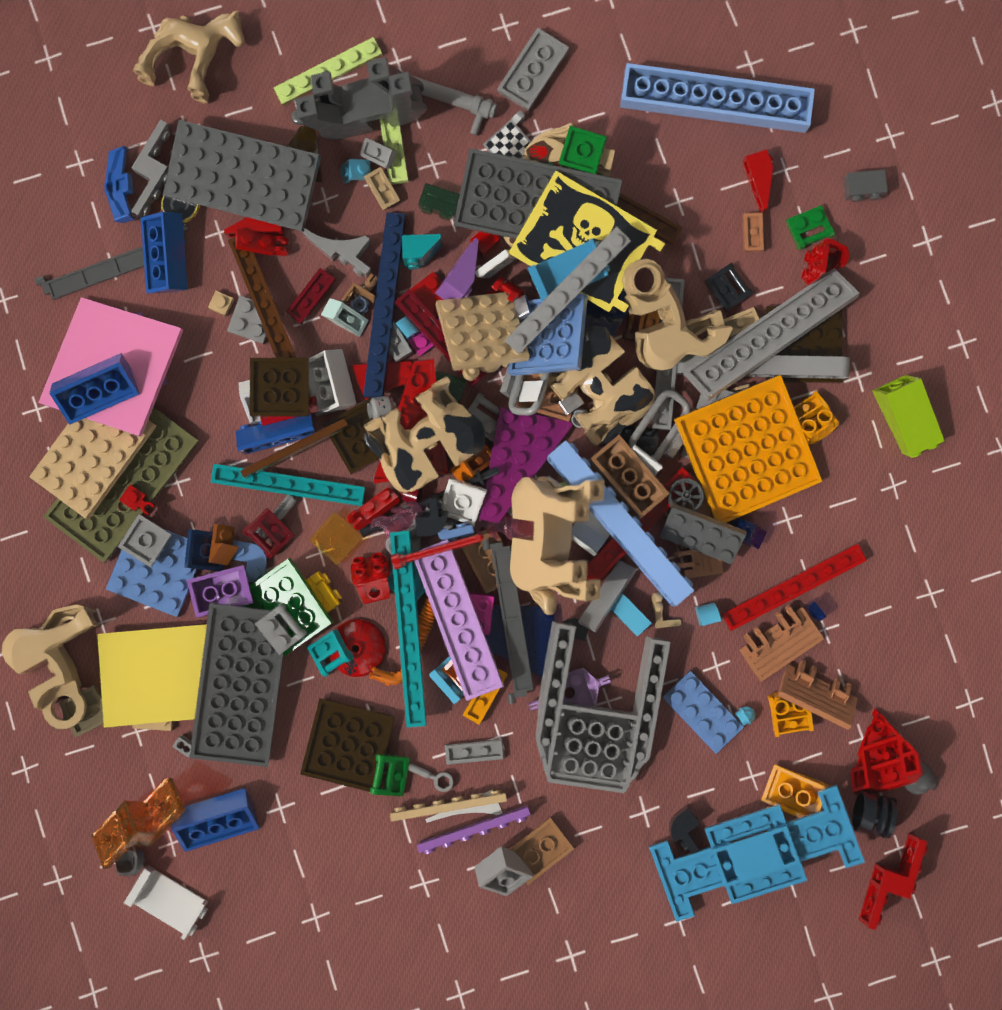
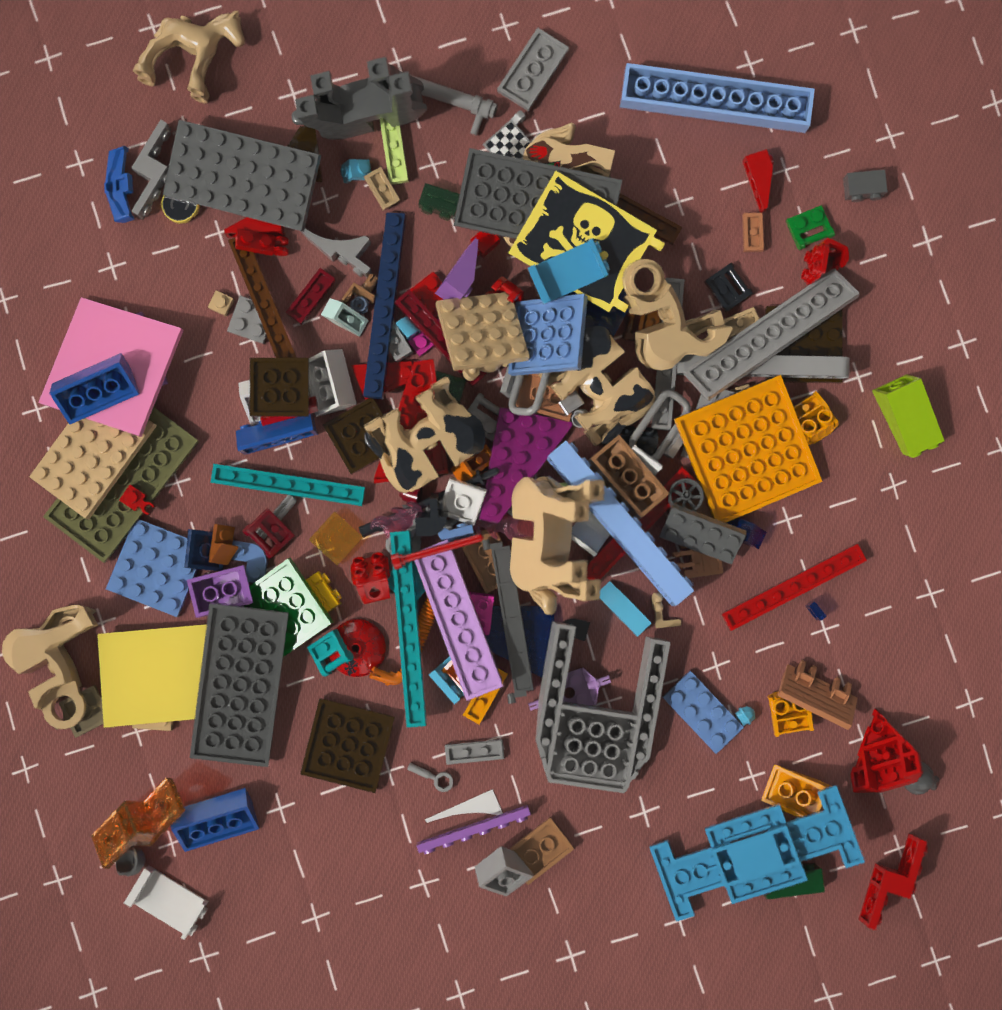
dark grey piece [34,223,189,300] -> none
light grey plate [118,514,173,567] -> none
blue slope [140,212,188,294] -> none
light grey piece [172,735,192,758] -> none
reddish brown tile [240,419,349,479] -> none
light grey plate [255,602,307,655] -> none
yellowish green plate [274,37,383,106] -> none
red hinge [347,487,400,531] -> none
light grey plate [359,137,397,169] -> none
light grey head [367,396,396,422] -> none
green plate [370,754,410,796] -> none
tan plate [390,790,507,822] -> none
teal slope [402,234,442,270] -> none
white tile [475,250,517,278] -> none
light grey plate [504,227,630,354] -> none
flat silver piece [514,295,532,321] -> none
white sticker [517,381,543,402] -> none
green plate [558,126,607,174] -> none
light grey tile [579,560,636,632] -> none
black brick [669,806,700,854] -> none
medium azure brick [695,602,721,626] -> none
nougat hinge [739,605,824,682] -> none
black wheel [852,791,898,839] -> none
none -> dark green slope [763,863,825,900]

